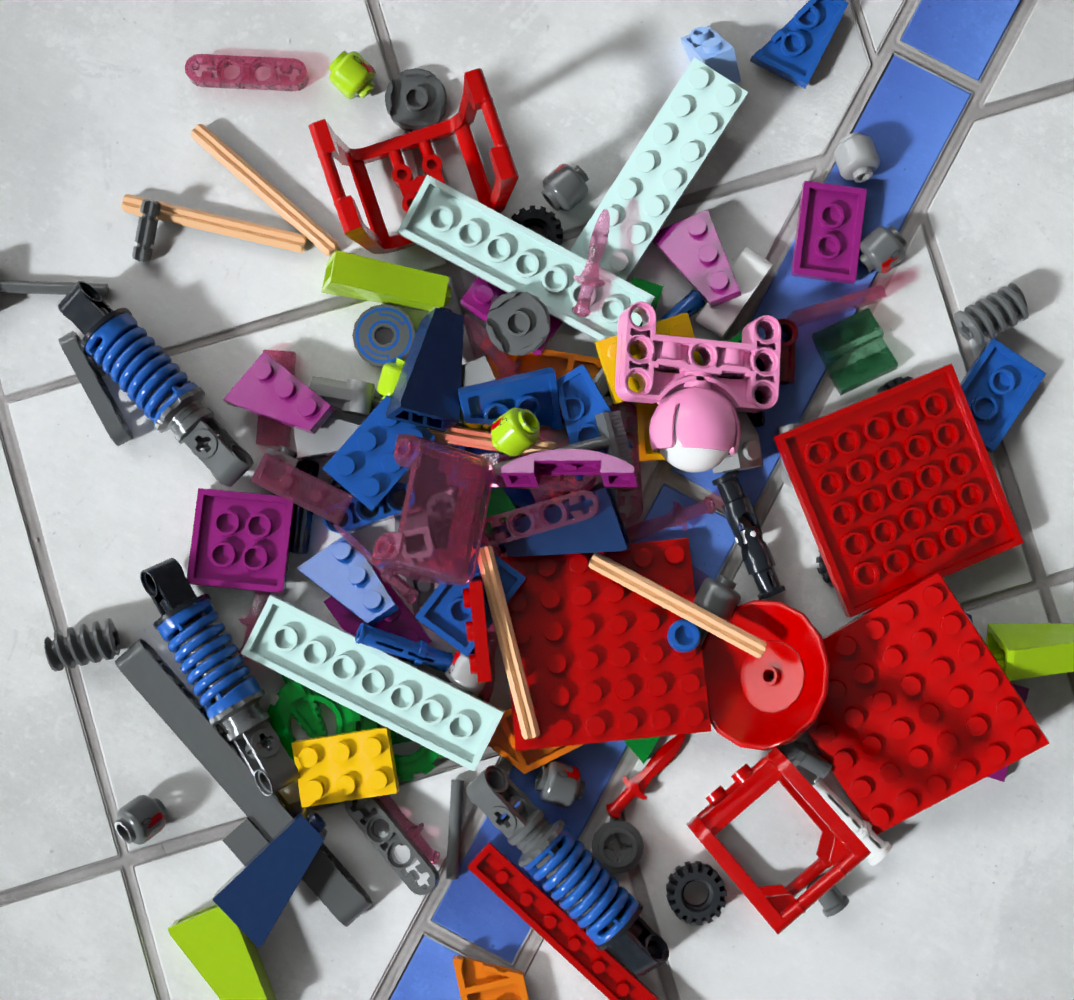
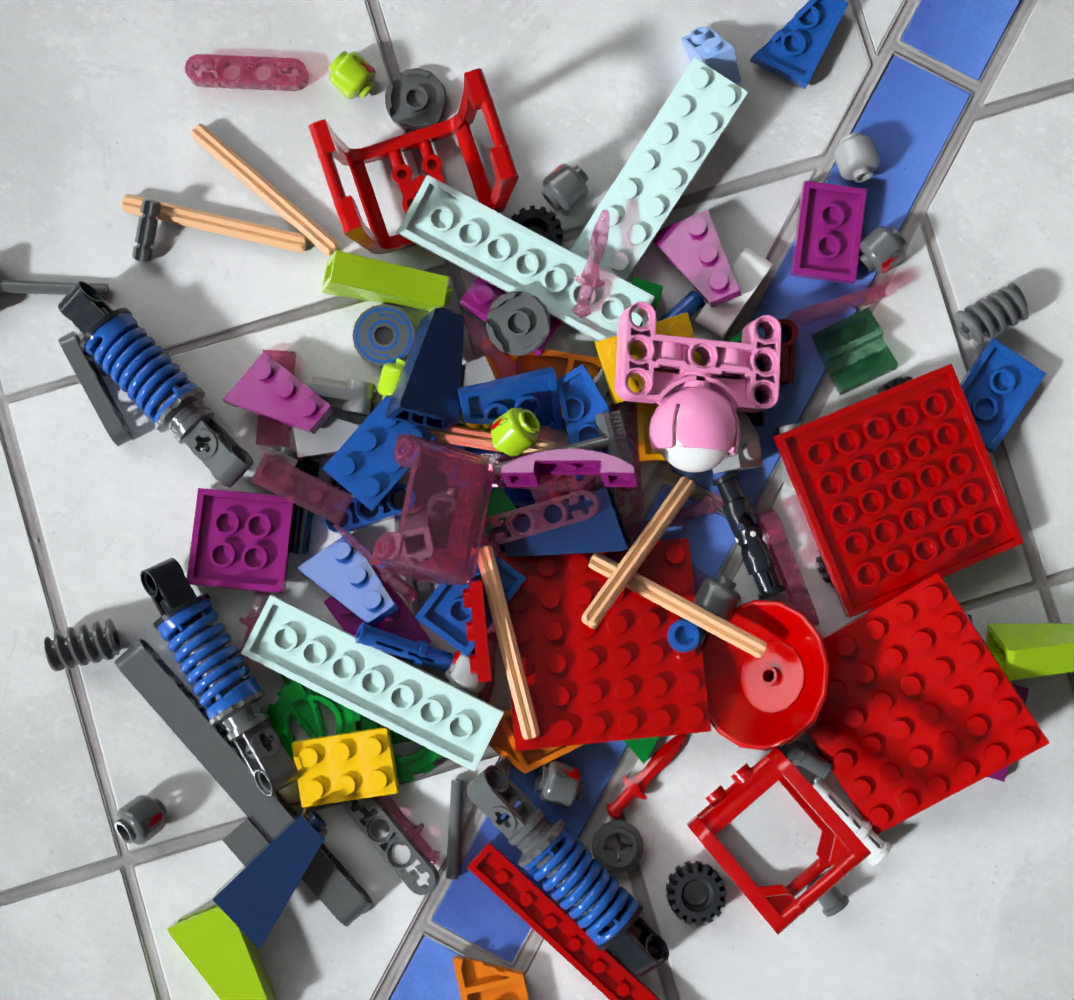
none -> light nougat axle [582,476,696,629]
none -> clear pink beam [757,508,819,626]

